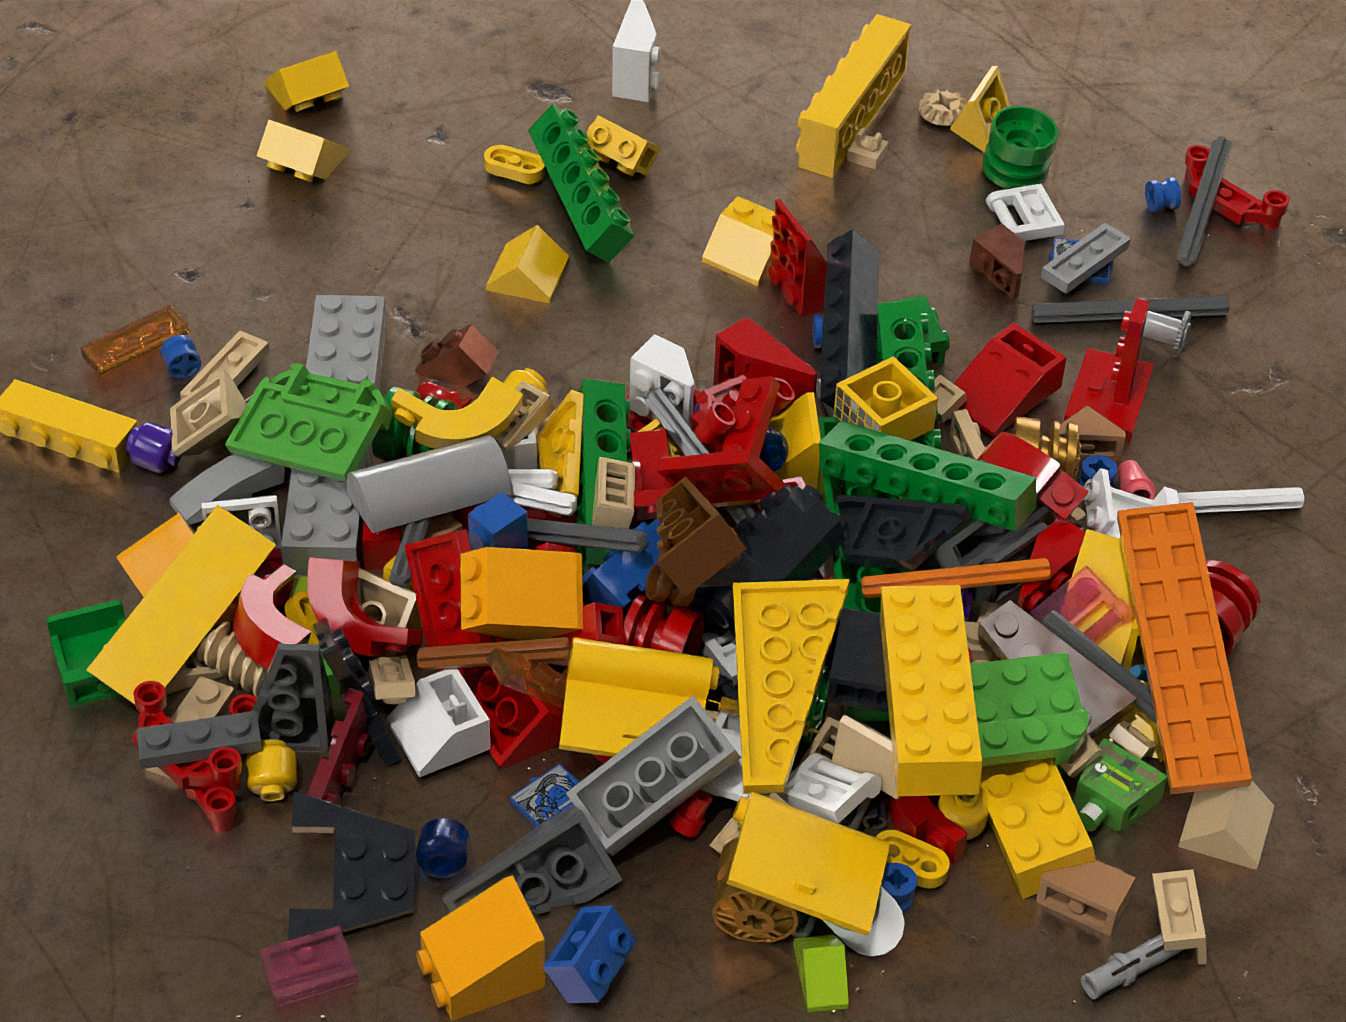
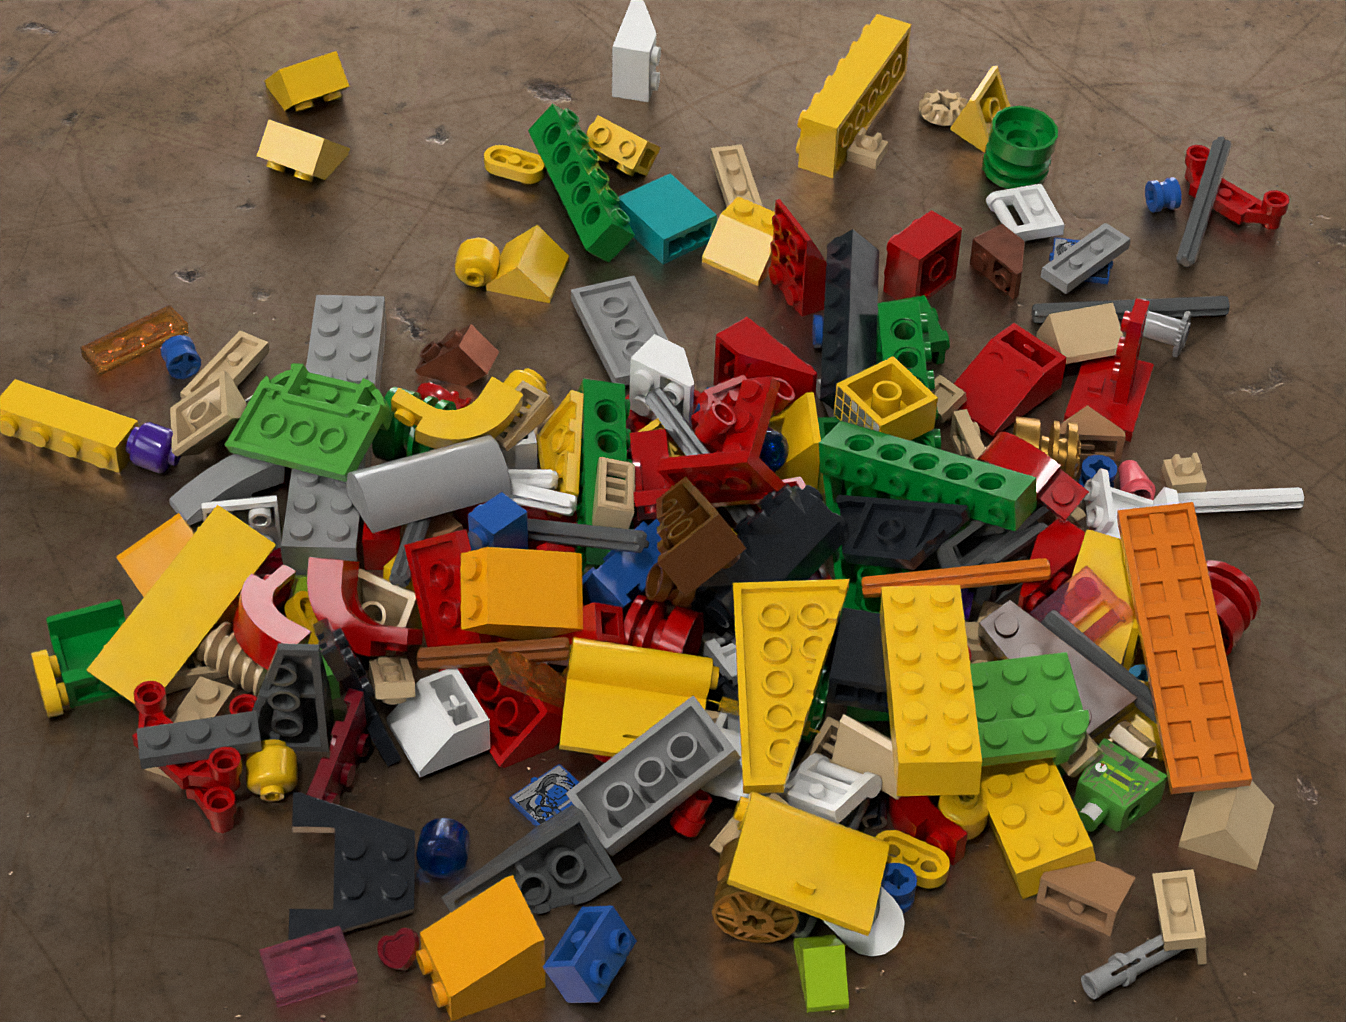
none -> yellow plate [31,649,69,718]
none -> dark red piece [377,928,419,971]
none -> yellow head [455,237,500,287]
none -> light grey plate [571,275,669,386]
none -> teal brick [618,173,717,265]
none -> tan plate [711,145,763,207]
none -> red brick [883,210,962,300]
none -> tan slope [1037,303,1123,364]
none -> tan tile [1161,452,1207,493]

